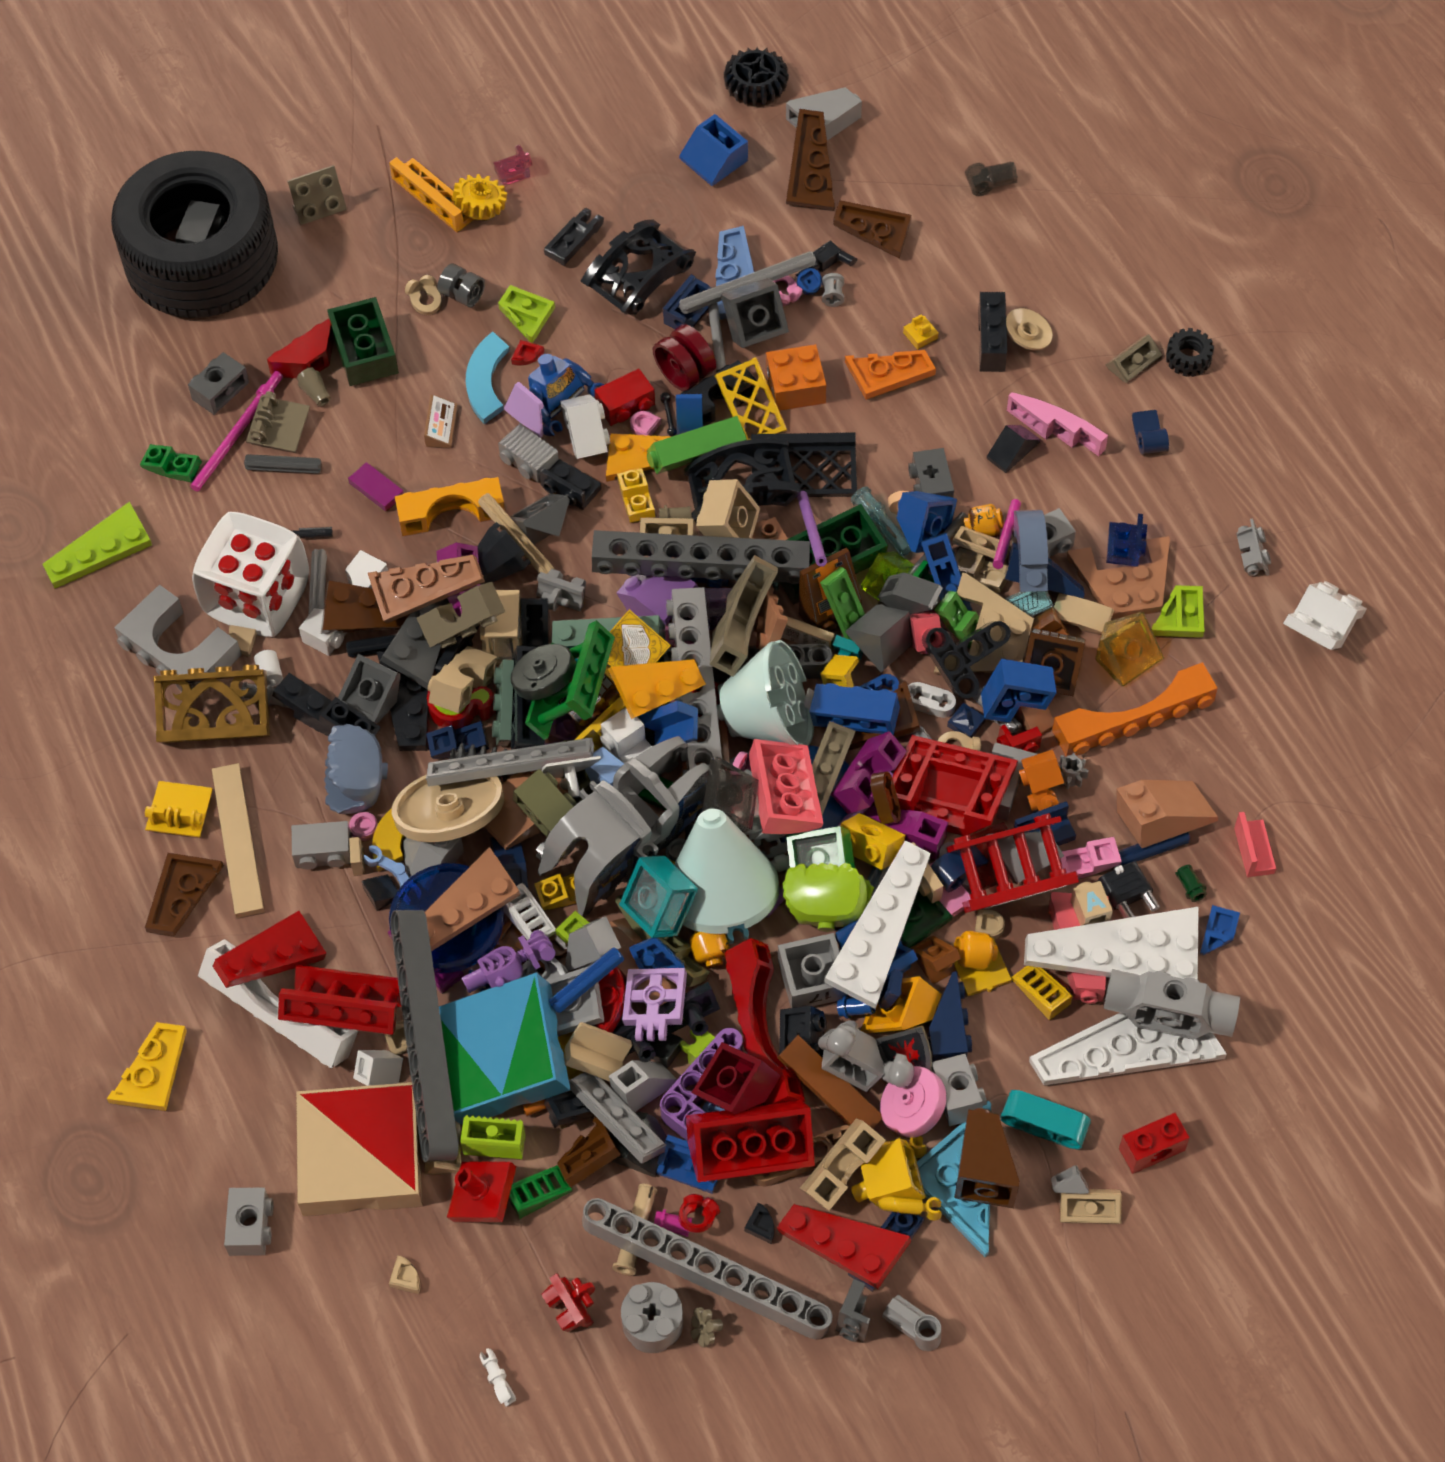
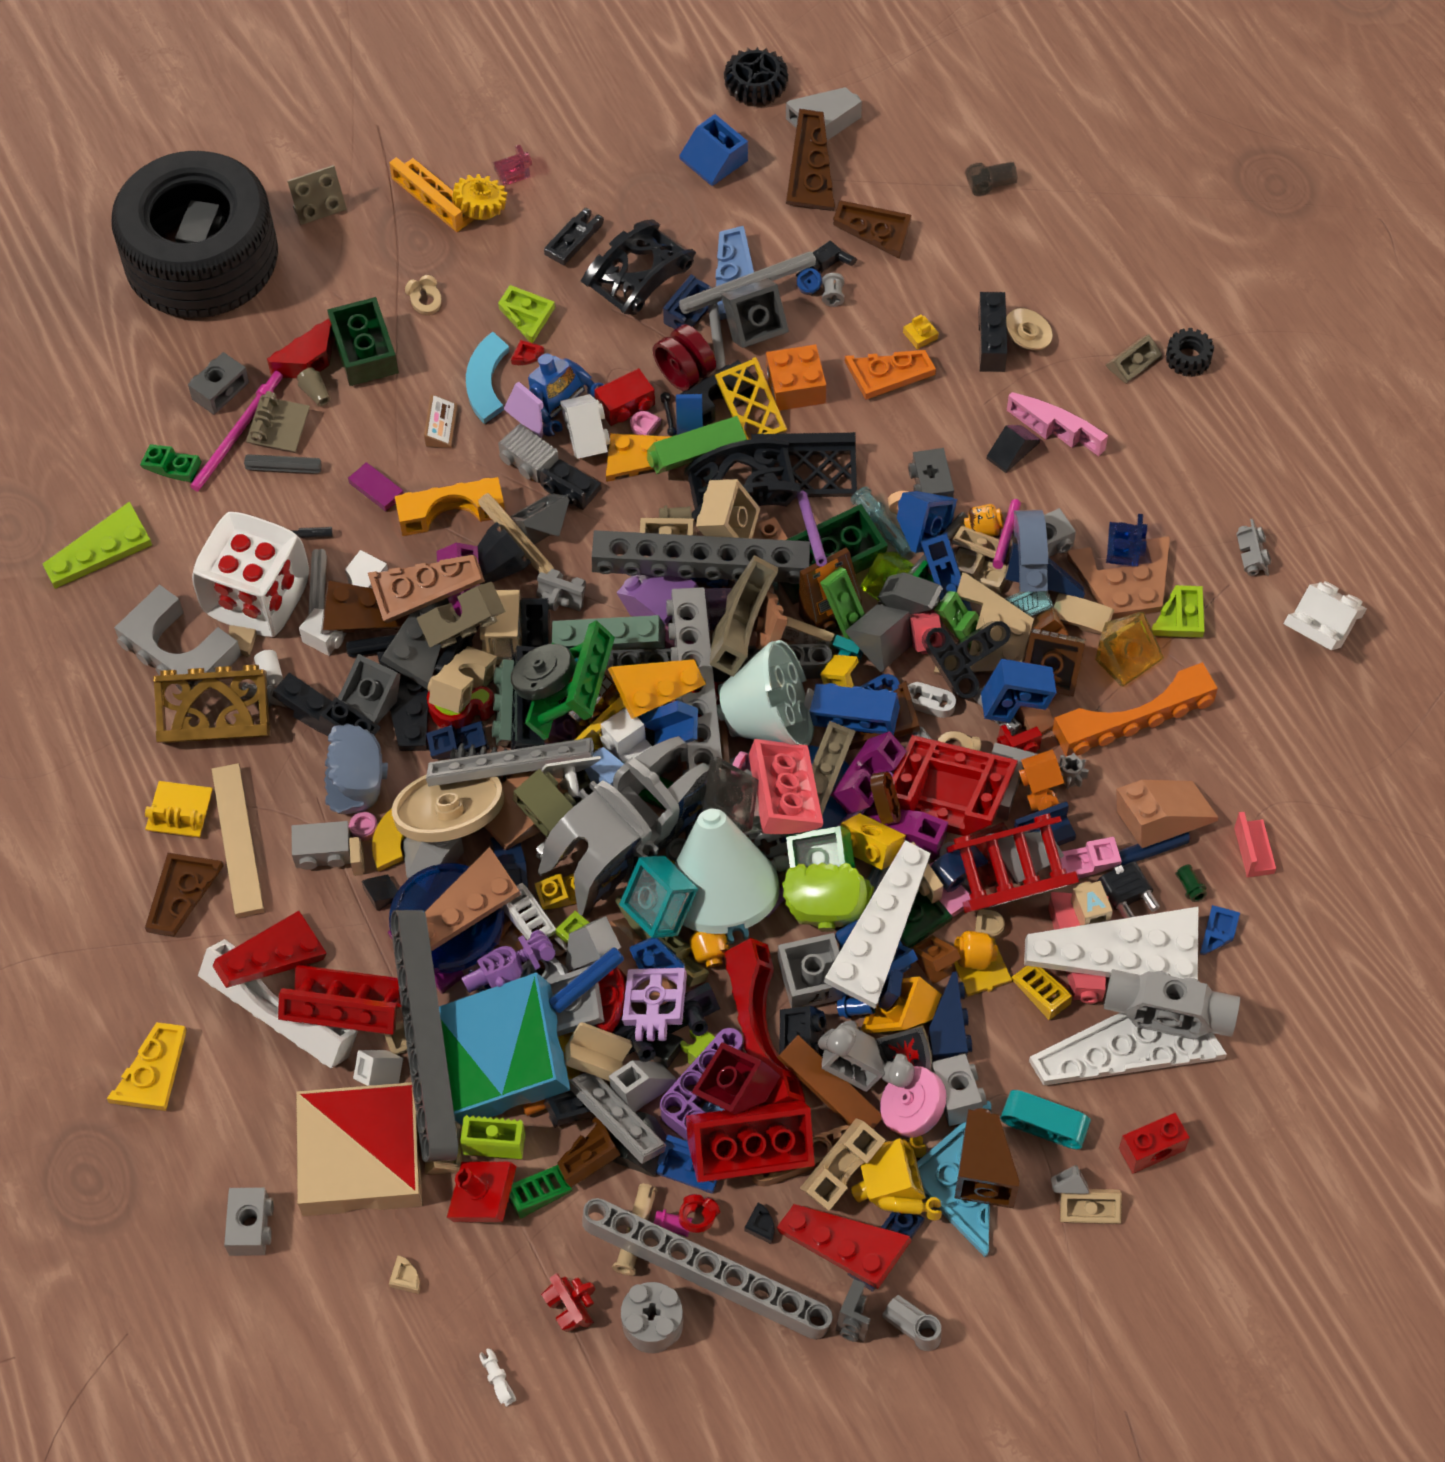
light blue piece [363,845,421,905] -> none
dark grey wheel [437,263,485,307] -> none
tile [608,609,671,667] -> none
yellow slope [617,468,655,523] -> none
dark tan plant [691,1307,723,1347] -> none
bright pink piece [773,276,803,306] -> none
dark blue tile [947,703,986,738] -> none
dark blue panel [1132,410,1169,455] -> none

